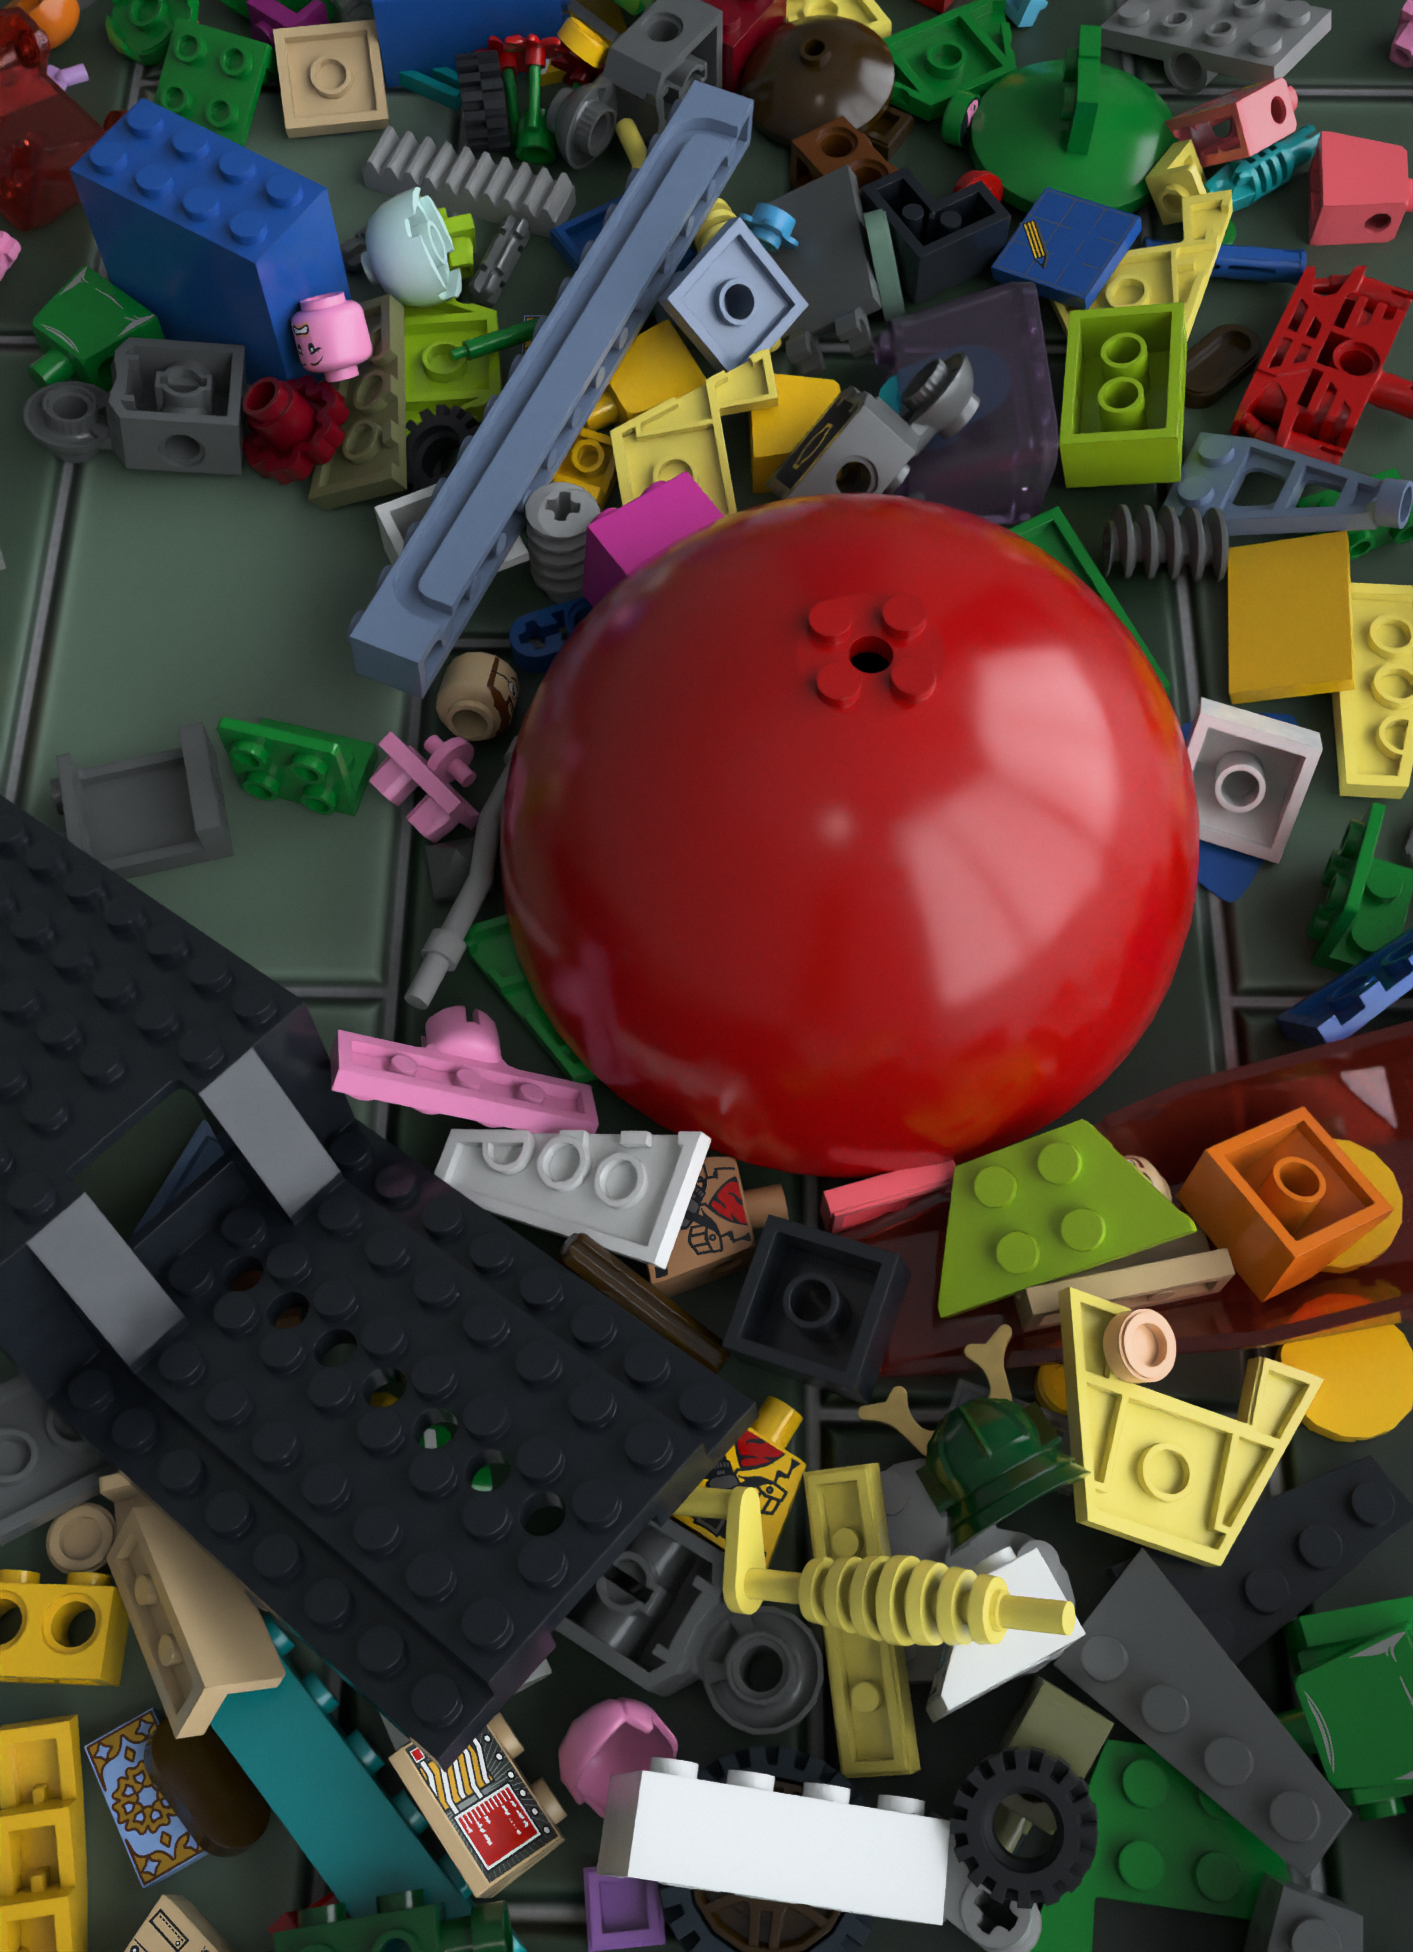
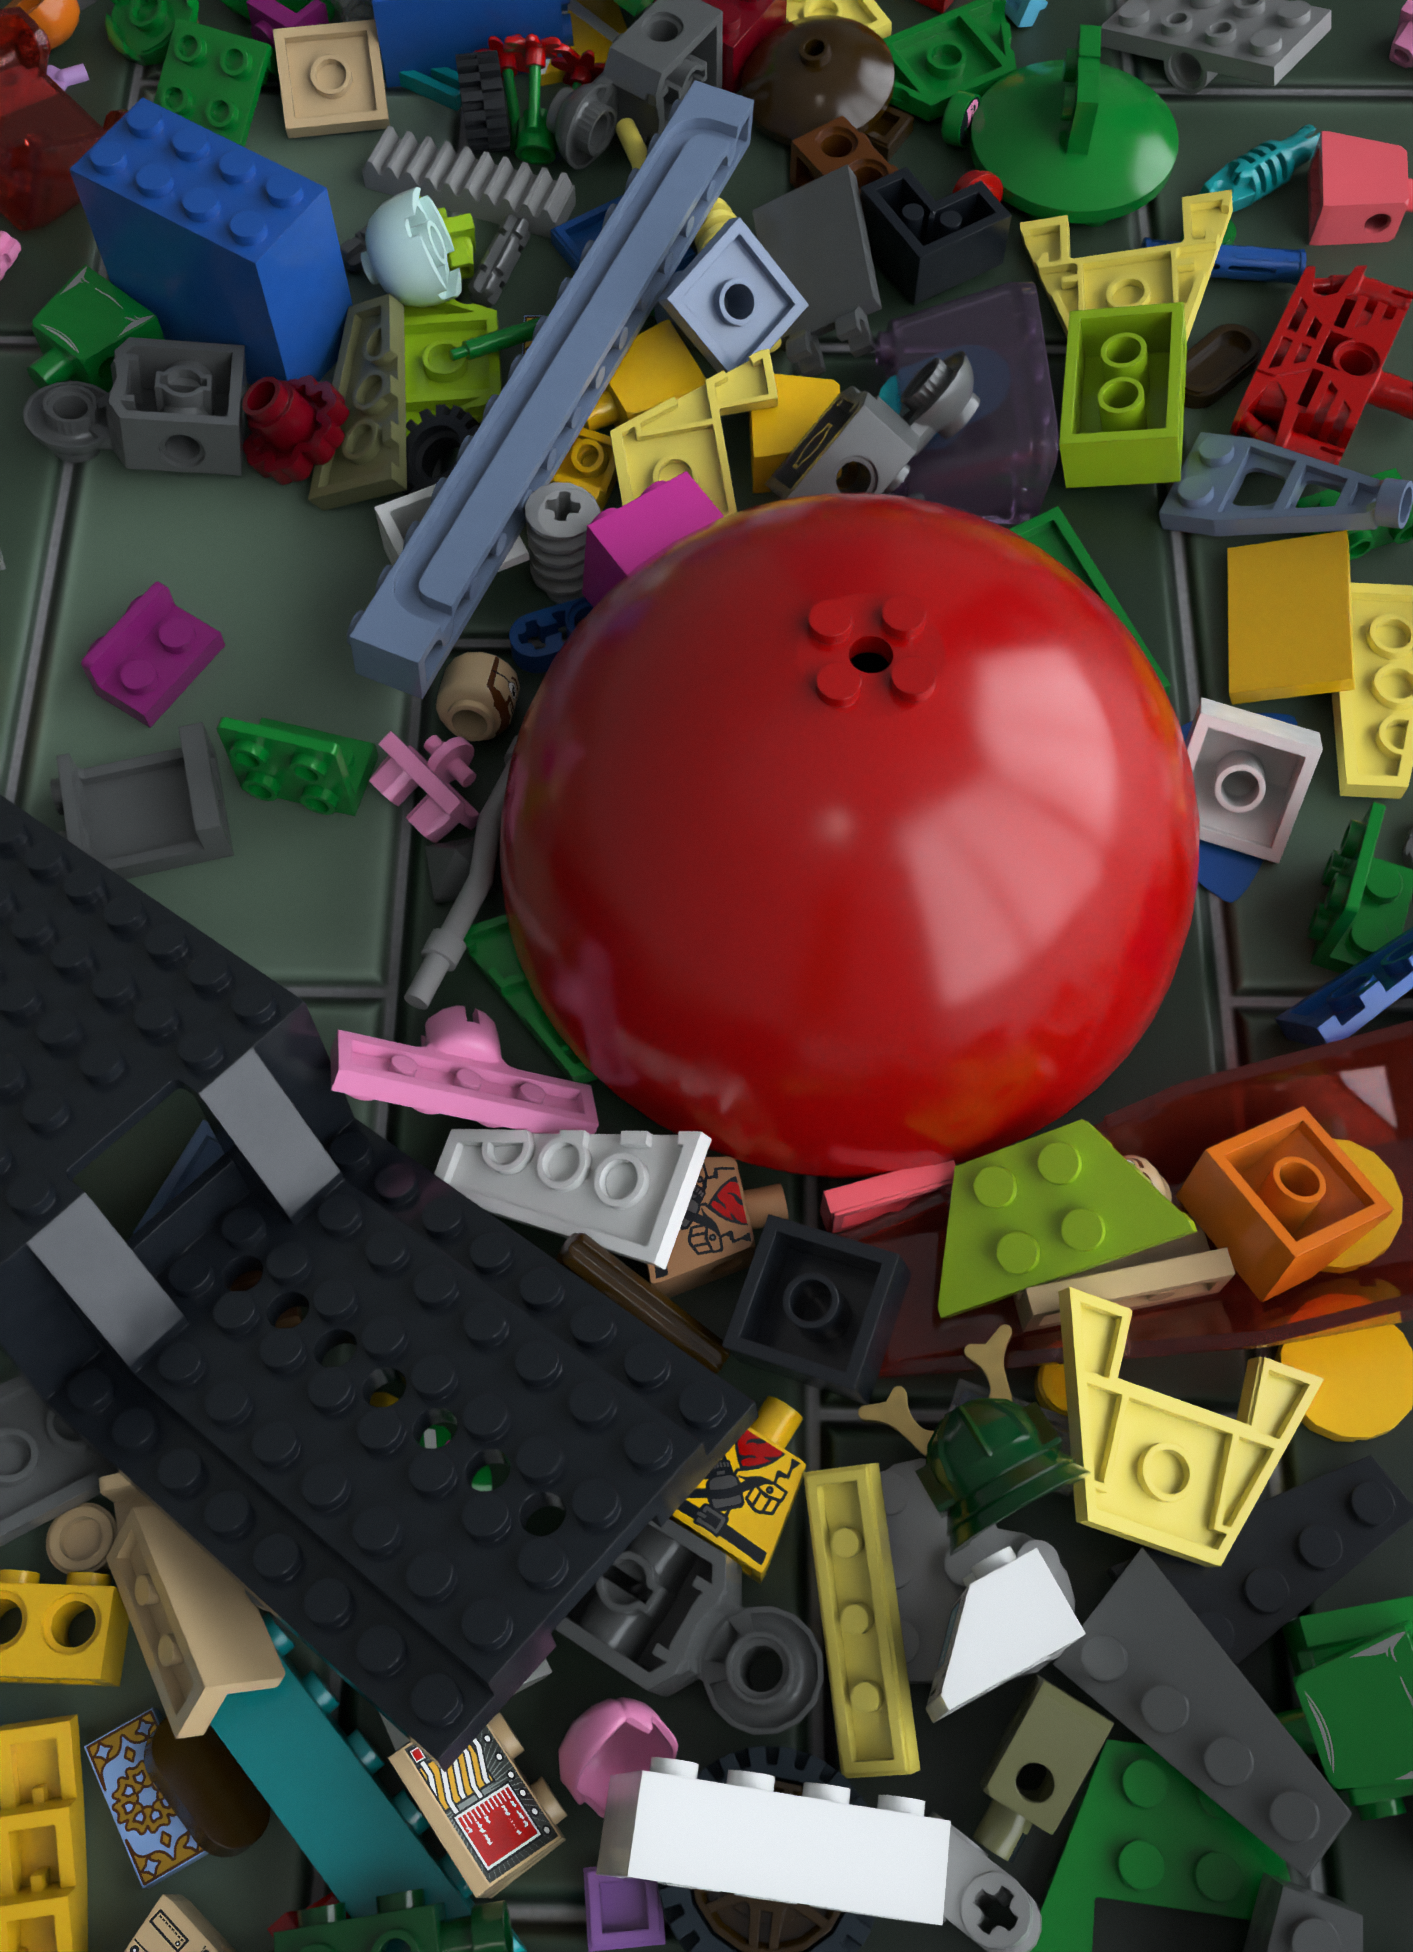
bright pink head [291,292,373,382] -> none
yellow tile [557,17,609,69] -> none
light yellow piece [672,1486,1075,1646] -> none
dark azure plate [739,203,799,252] -> none
sand green tile [863,209,906,321] -> none
black tyre [950,1746,1099,1909] -> none
blue tile [991,187,1142,310] -> none
dark grey piece [1100,504,1229,582] -> none
light nougat tile [1103,1309,1176,1384] -> none
light yellow bracket [1145,139,1207,225] -> none
coral torso [1165,77,1298,168] -> none
none -> magenta bracket [81,581,225,728]

